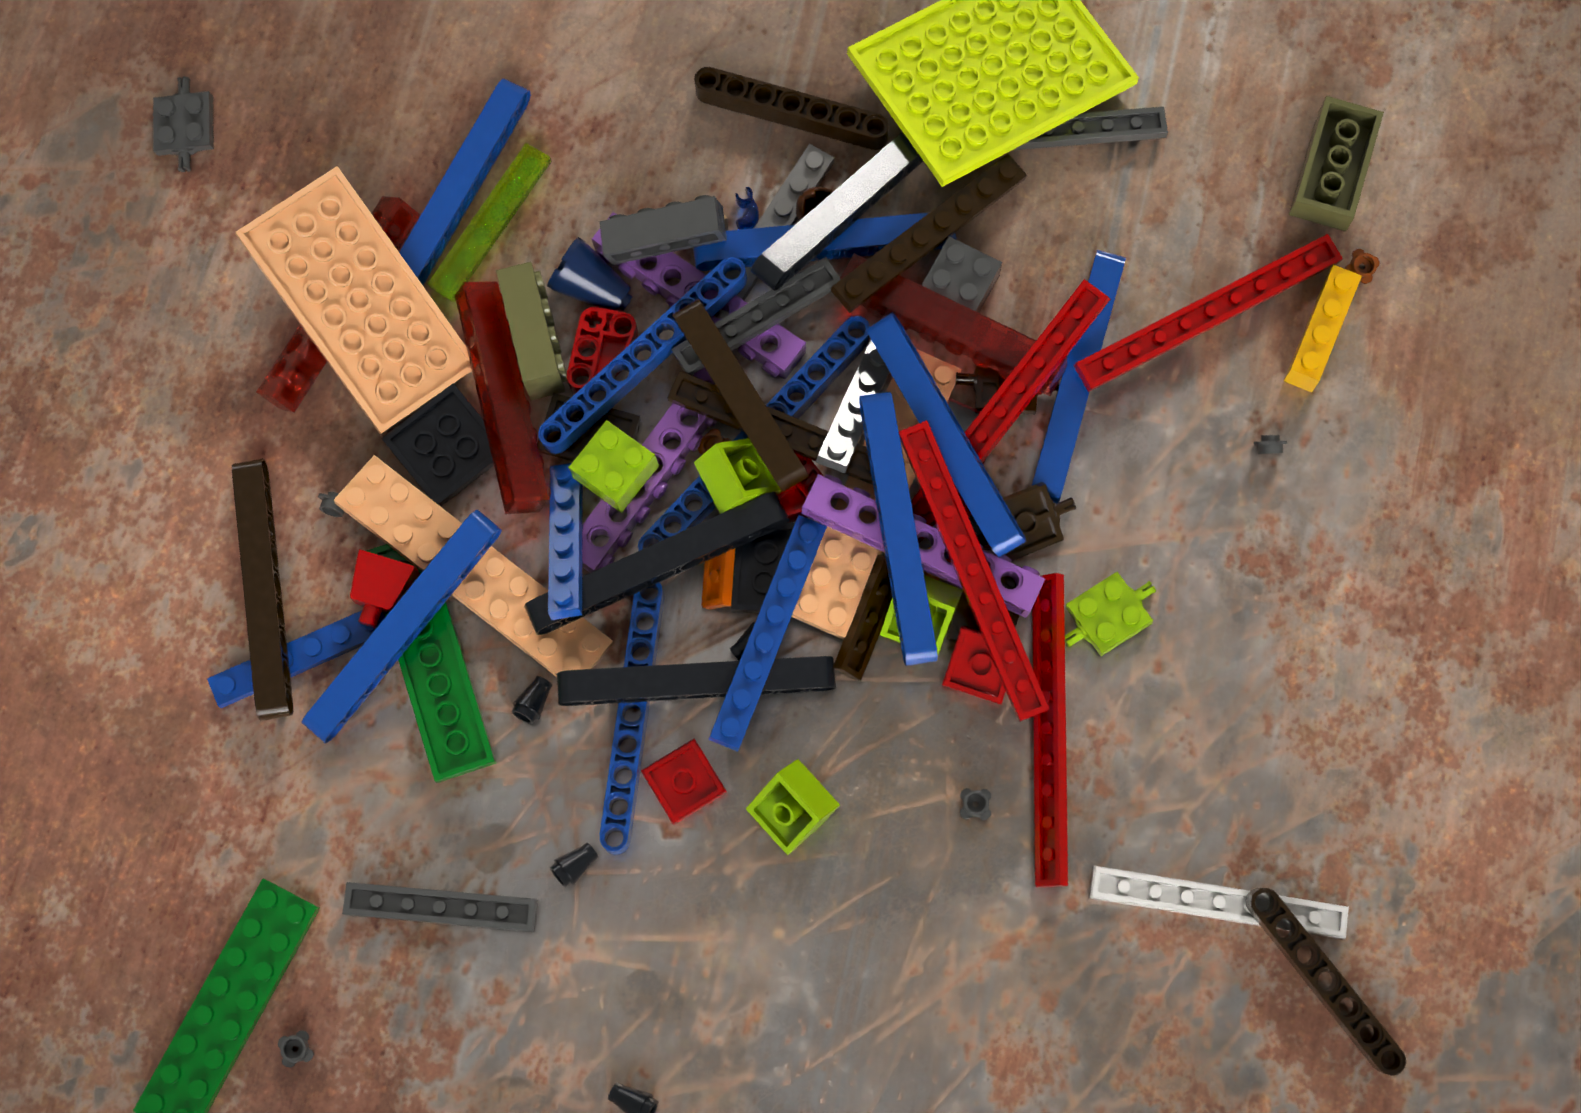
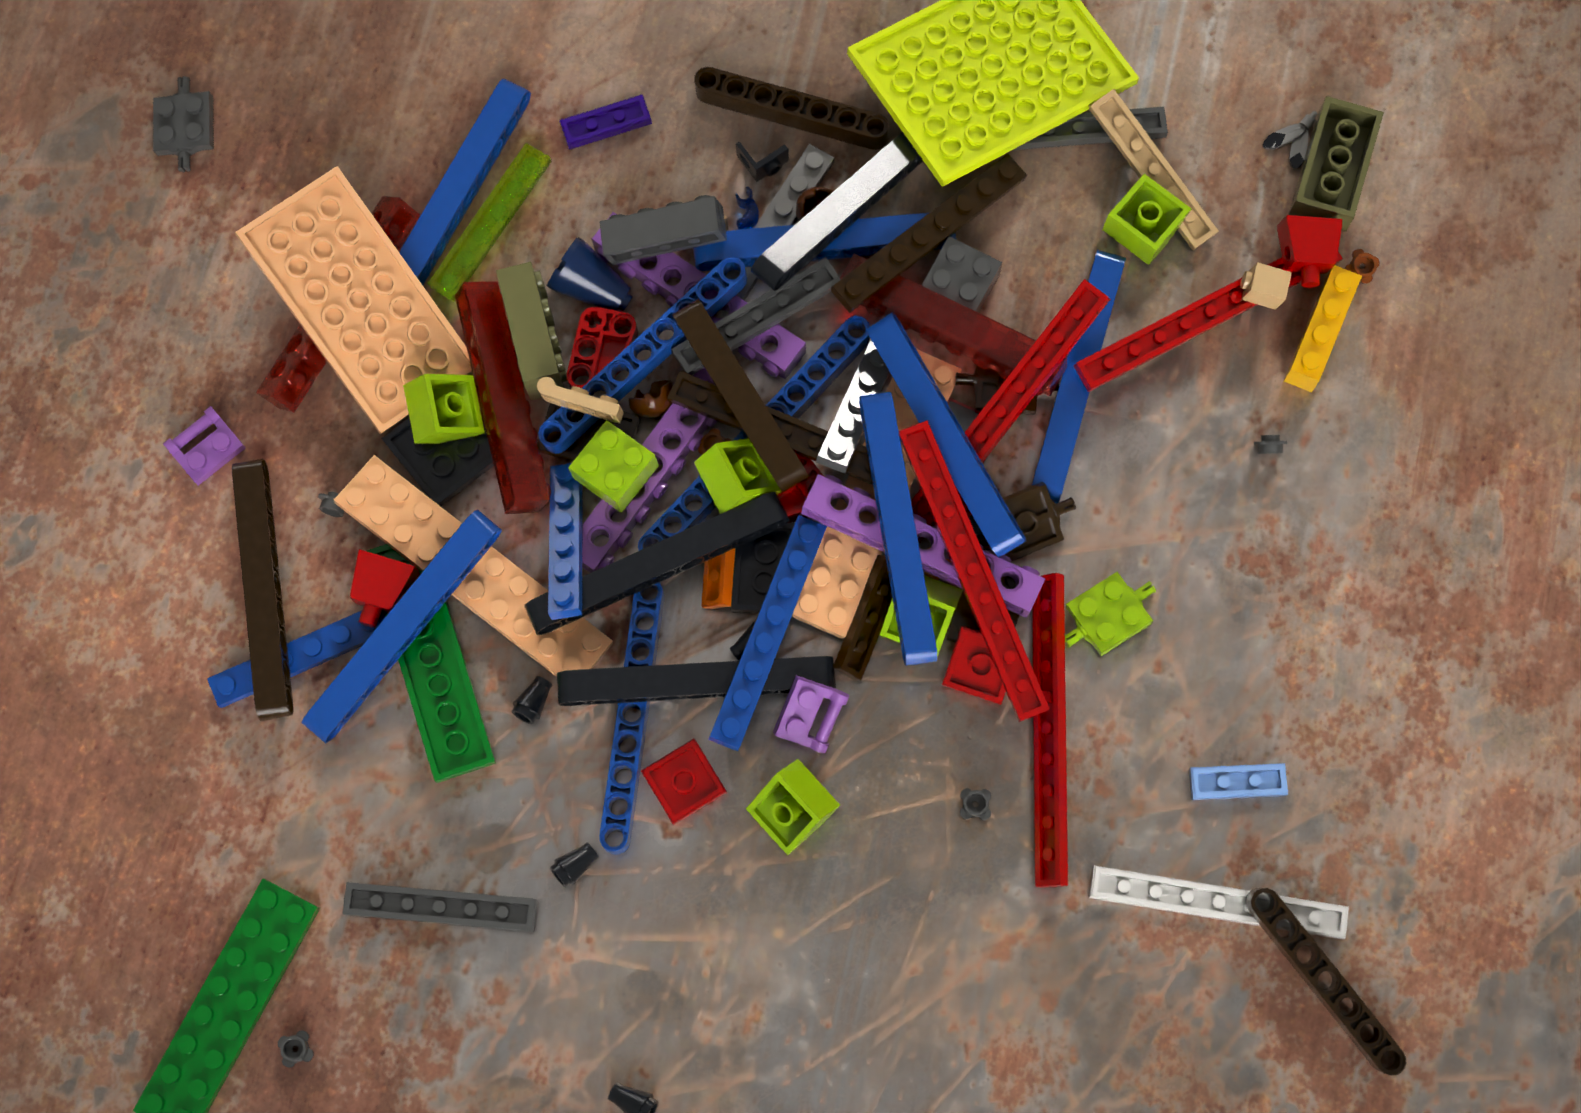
none -> medium lavender plate [163,406,246,486]
none -> lime slope [403,374,485,444]
none -> tan plate [537,377,624,424]
none -> dark purple tile [560,94,652,150]
none -> reddish brown hair [628,380,672,418]
none -> black bracket [736,142,789,182]
none -> medium lavender plate [773,675,849,753]
none -> tan plate [1089,89,1219,251]
none -> lime slope [1102,173,1191,265]
none -> light blue tile [1189,763,1288,800]
none -> tan brick [1240,262,1292,310]
none -> light grey piece [1263,111,1317,169]
none -> red torso [1277,215,1342,288]

